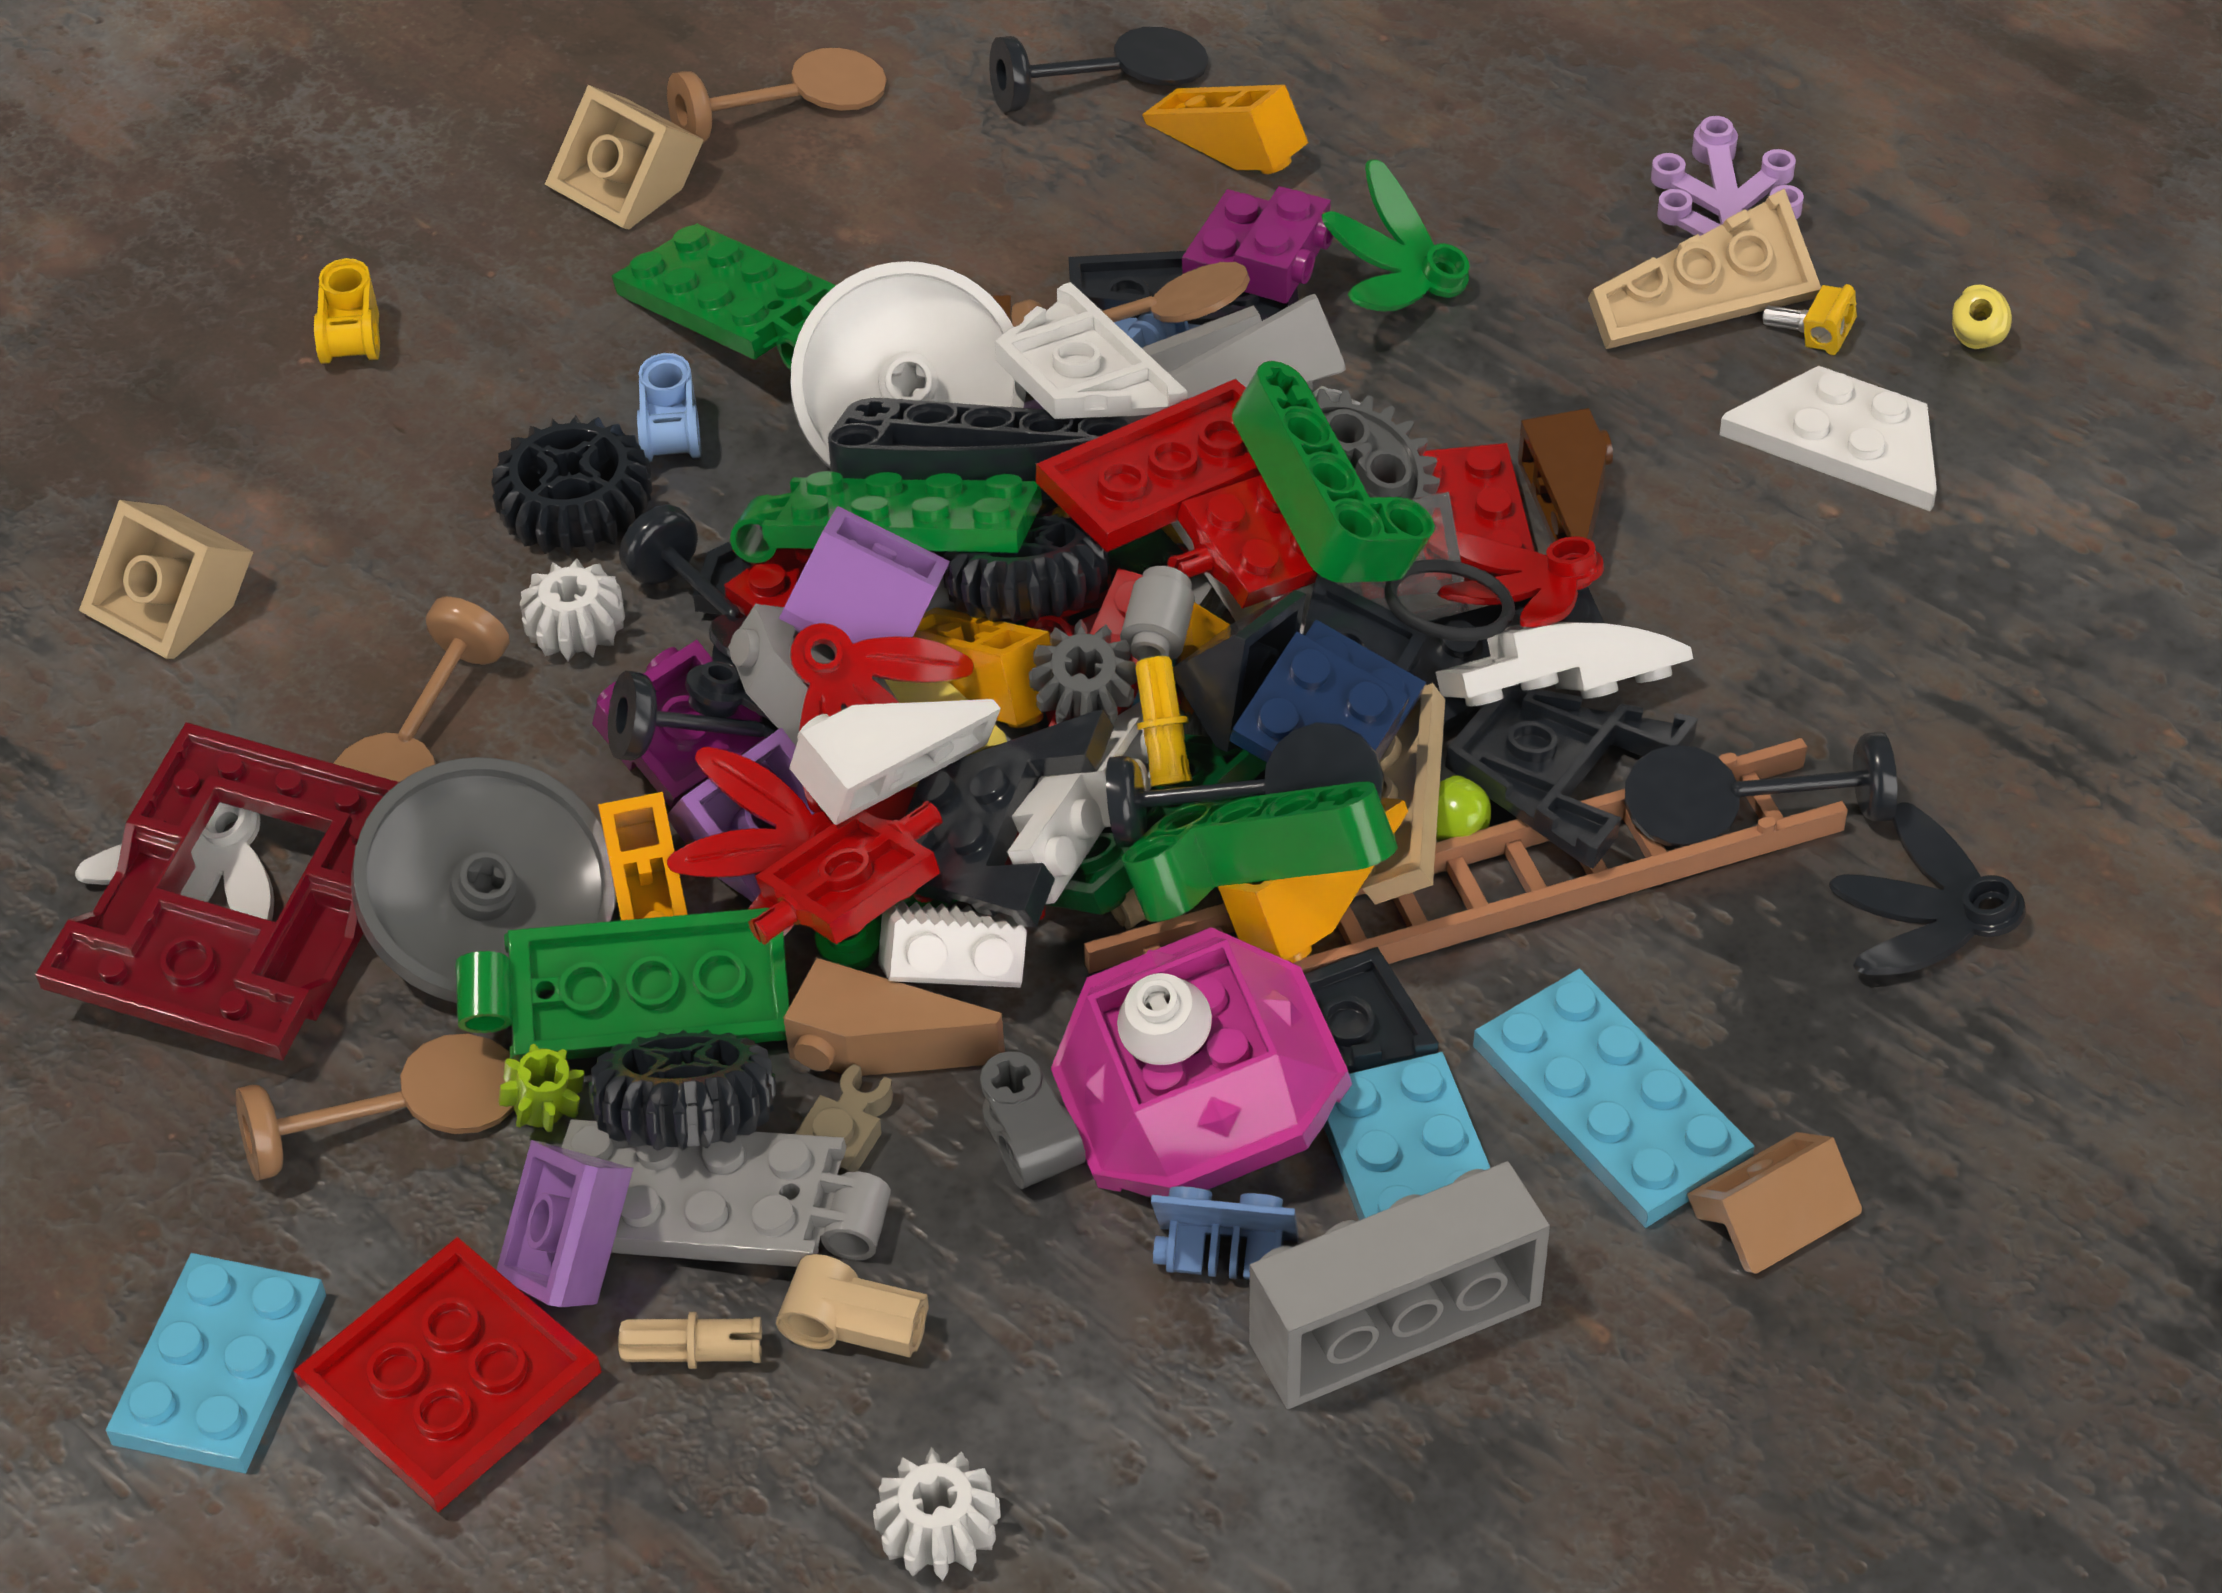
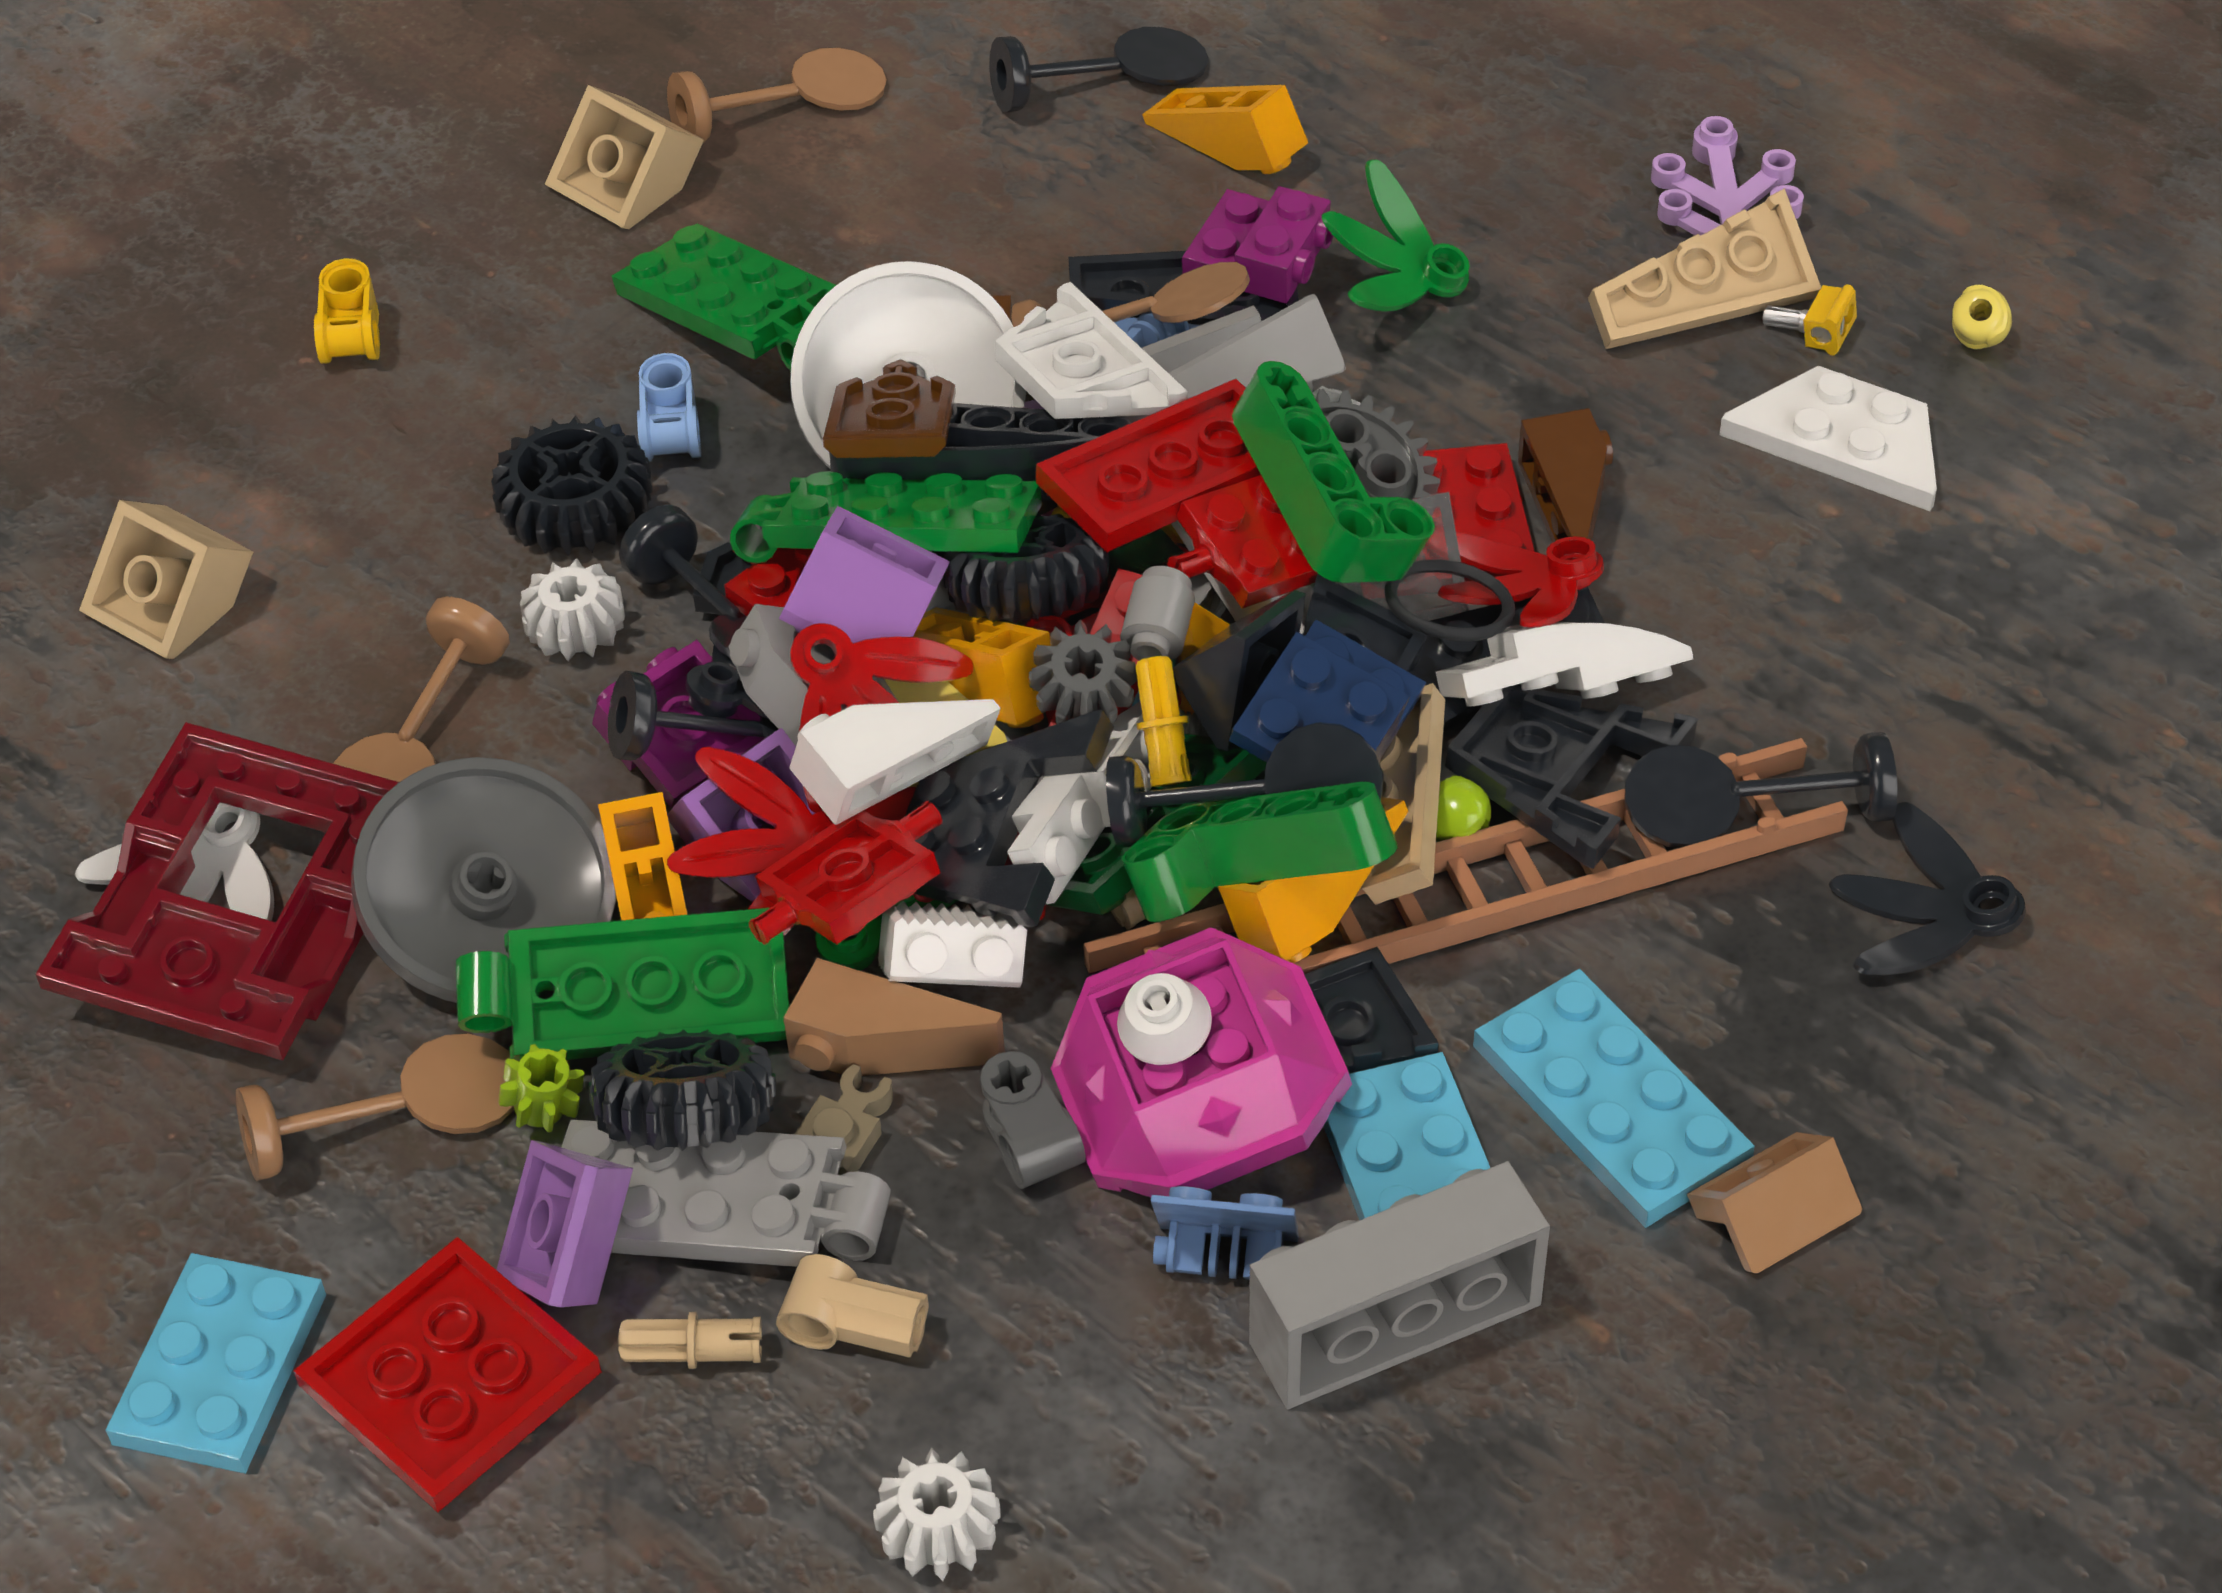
none -> reddish brown tile [823,359,956,458]

